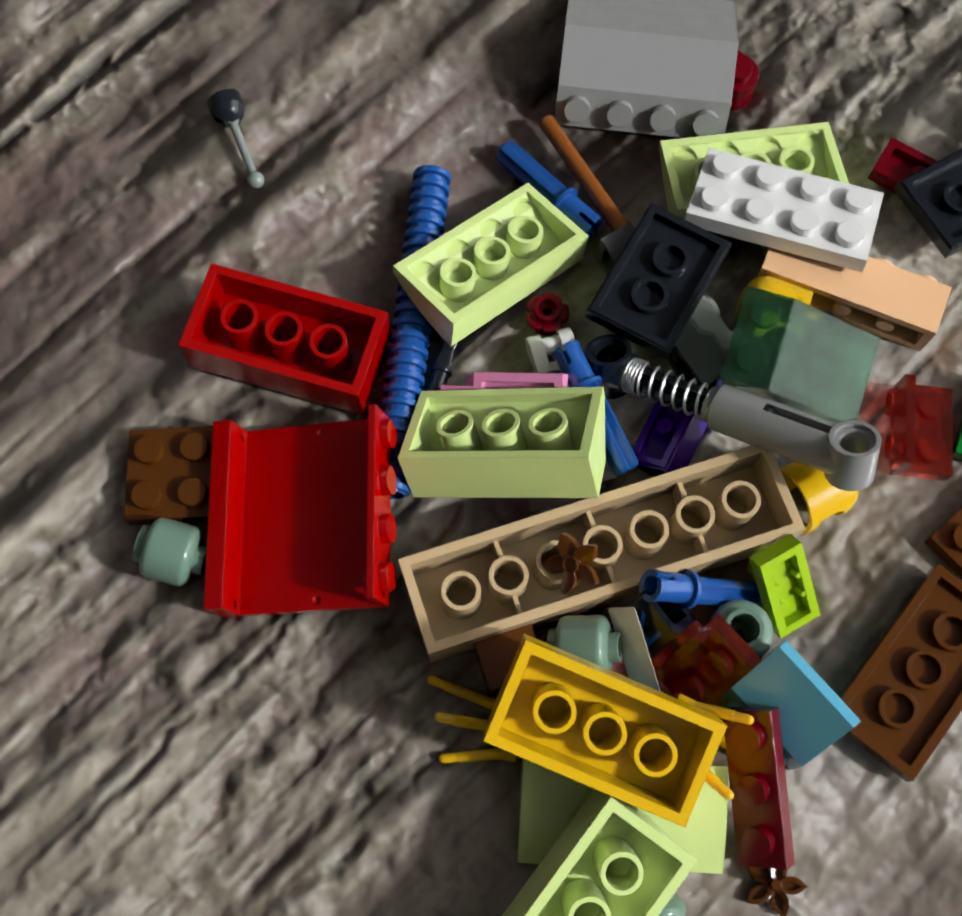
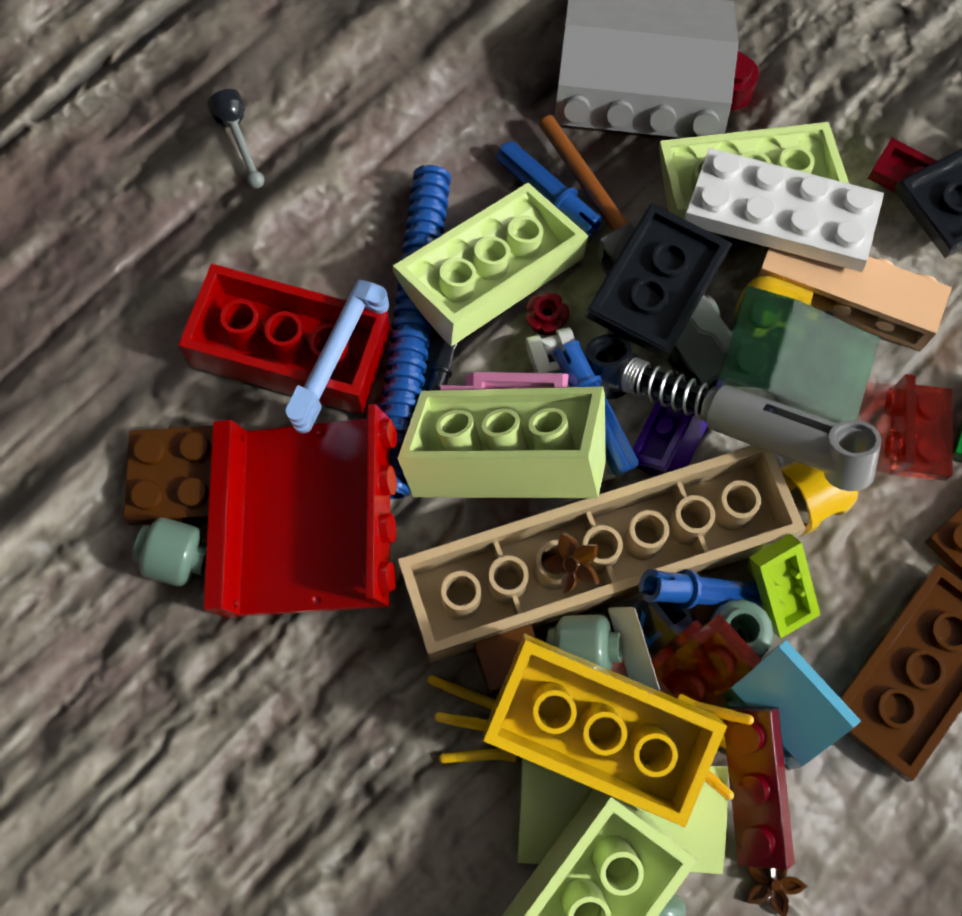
none -> light blue hinge [286,280,389,433]

